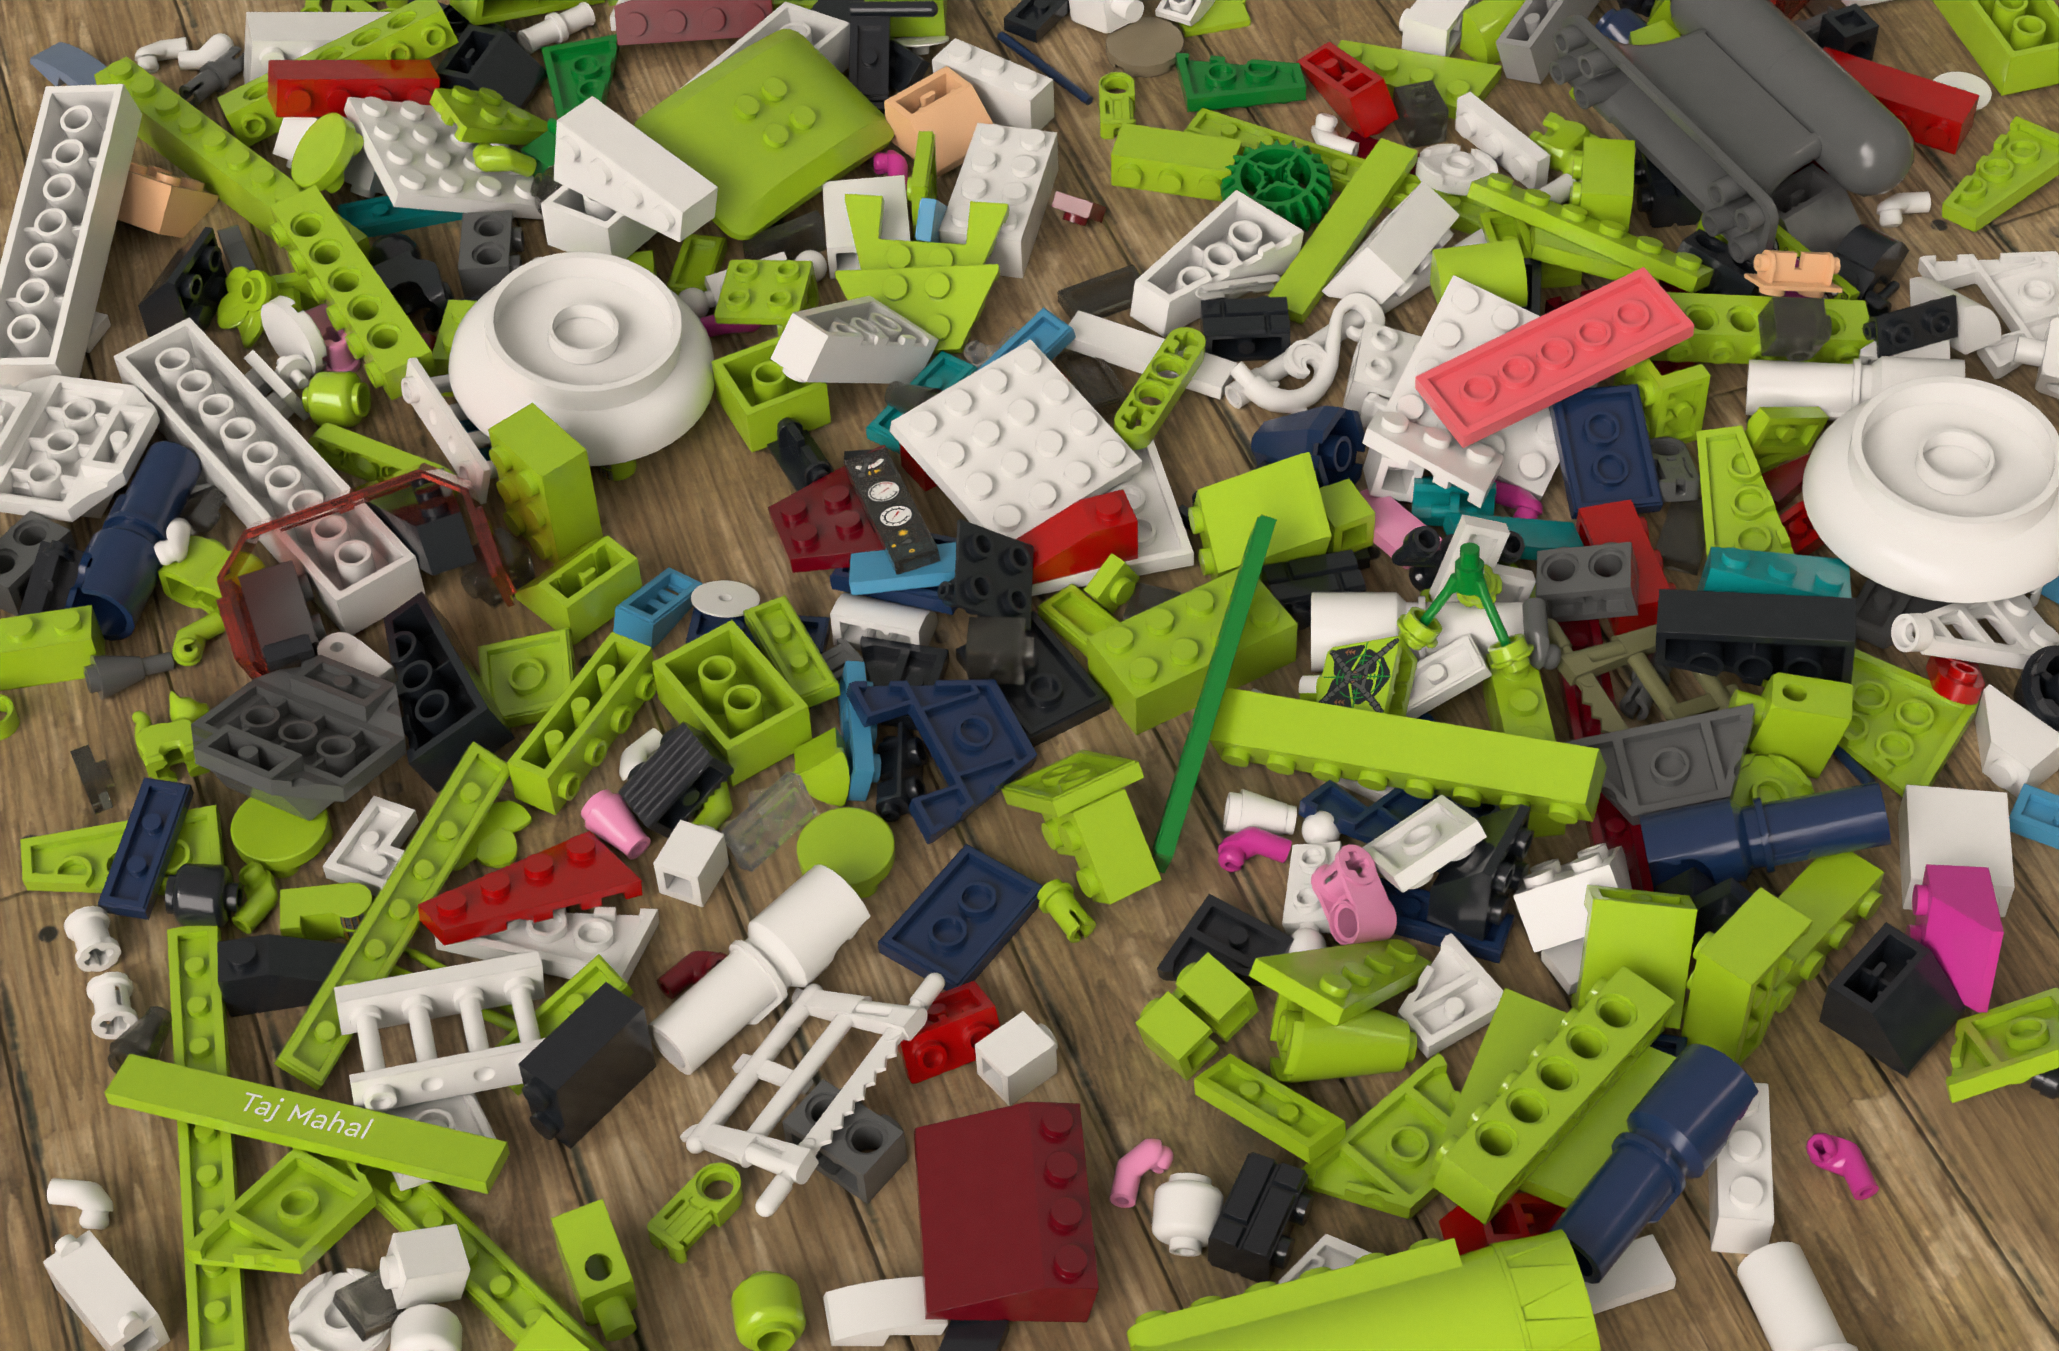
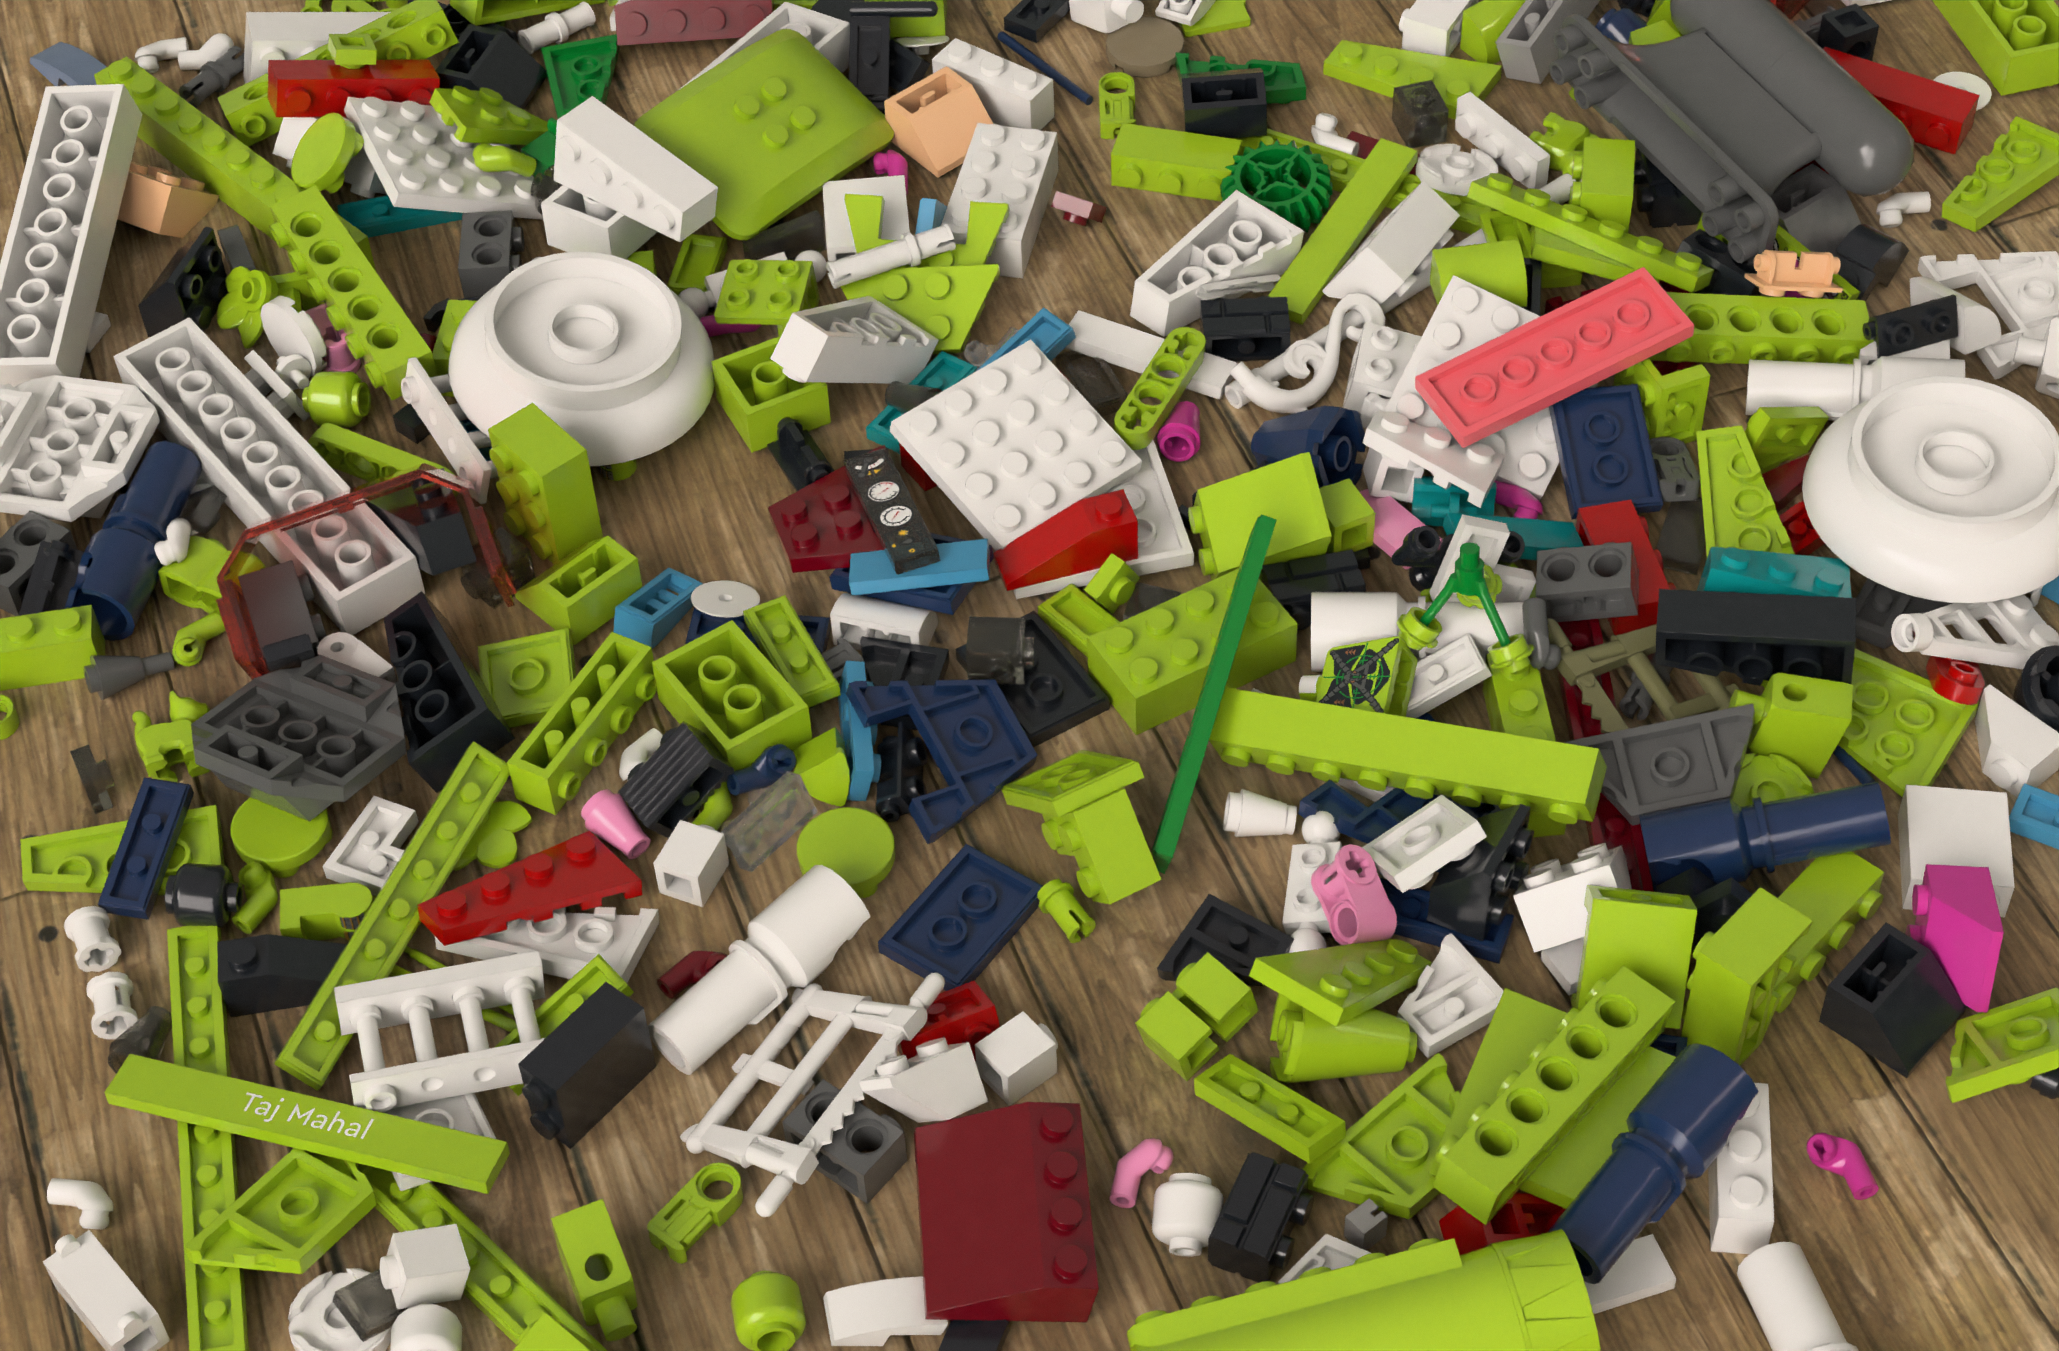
black piece [369,233,455,318] -> none
lime plate [907,131,938,241] -> none
black hinge [937,519,1034,632] -> none
clear smoke tile [1058,264,1141,320] -> none
dark pink arm [1218,827,1292,872] -> none
red slope [1296,42,1399,139] -> none
clear smoke brick [1758,297,1832,361] -> none
black hand [1865,281,1900,318] -> none
none -> lime plate [328,34,377,69]
none -> black piece [393,404,431,444]
none -> dark blue arm [726,744,797,796]
none -> white pin [826,223,956,289]
none -> white slope [859,1038,988,1123]
none -> dark pink cone [1157,401,1201,462]
none -> black slope [1180,68,1267,138]
none -> light grey piece [1344,1198,1388,1251]

